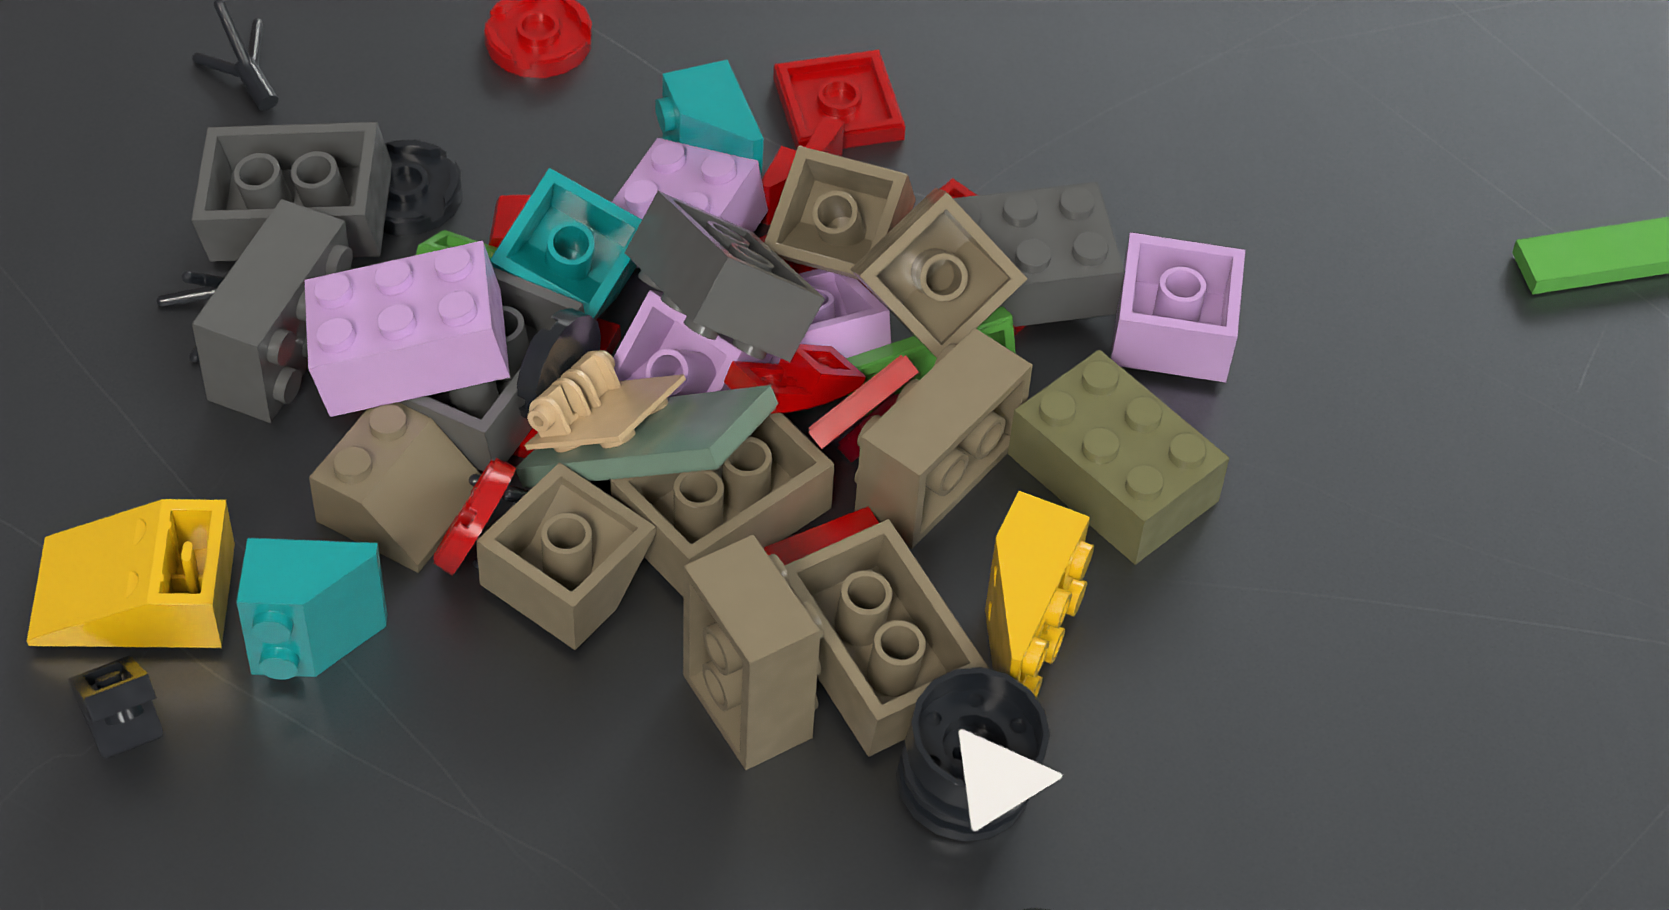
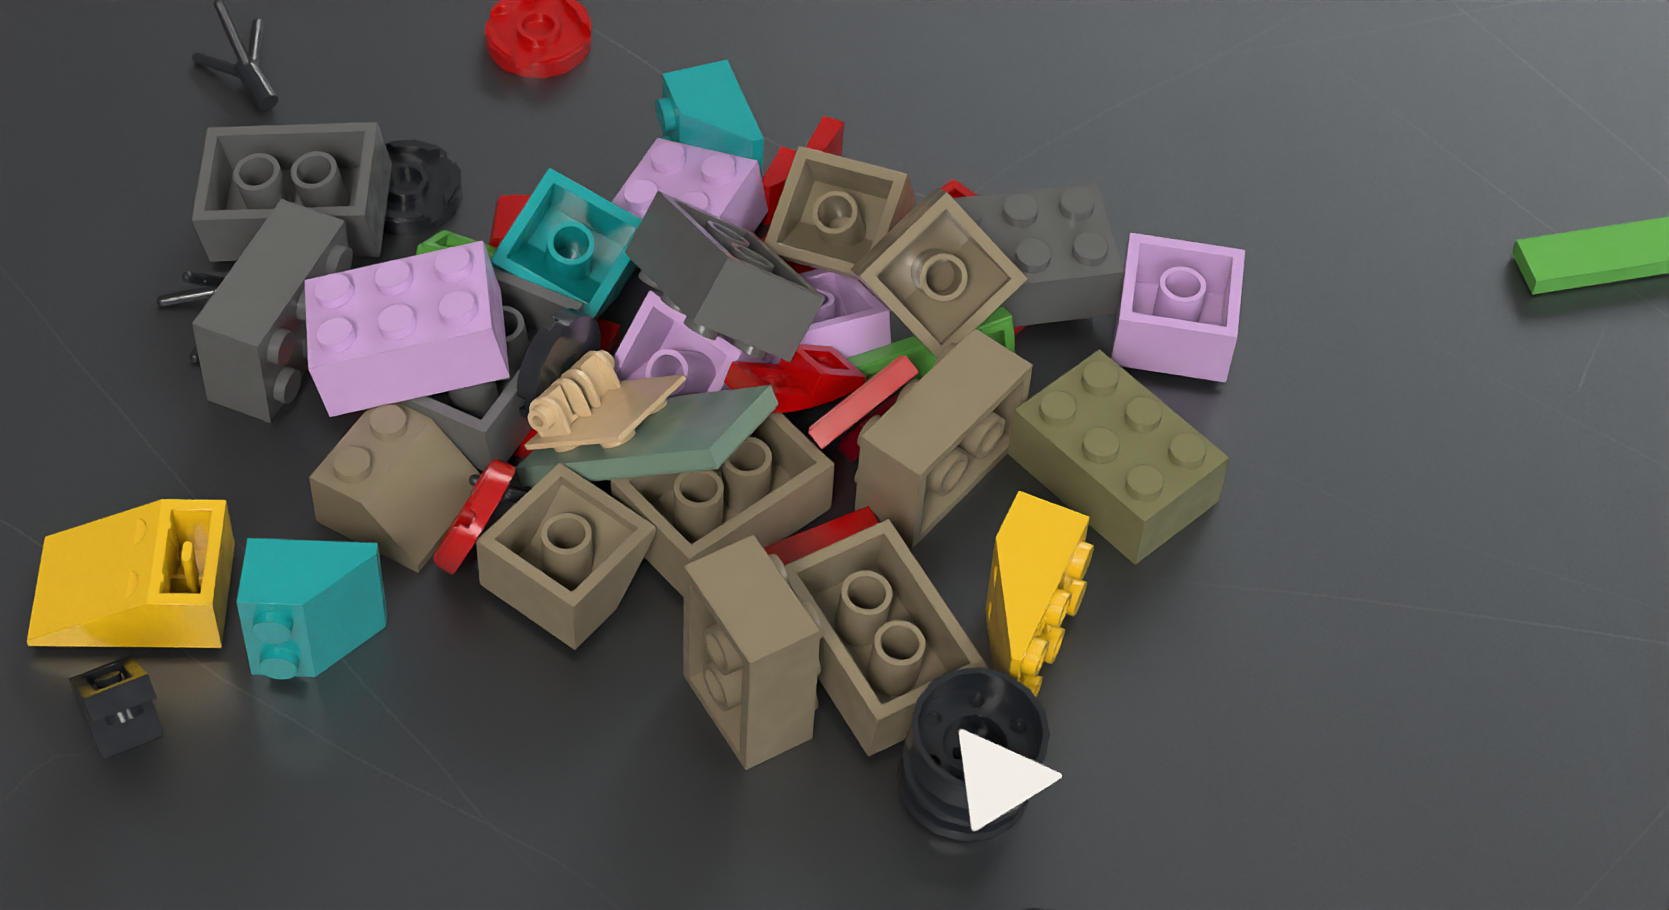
red tile [773,49,906,151] -> none

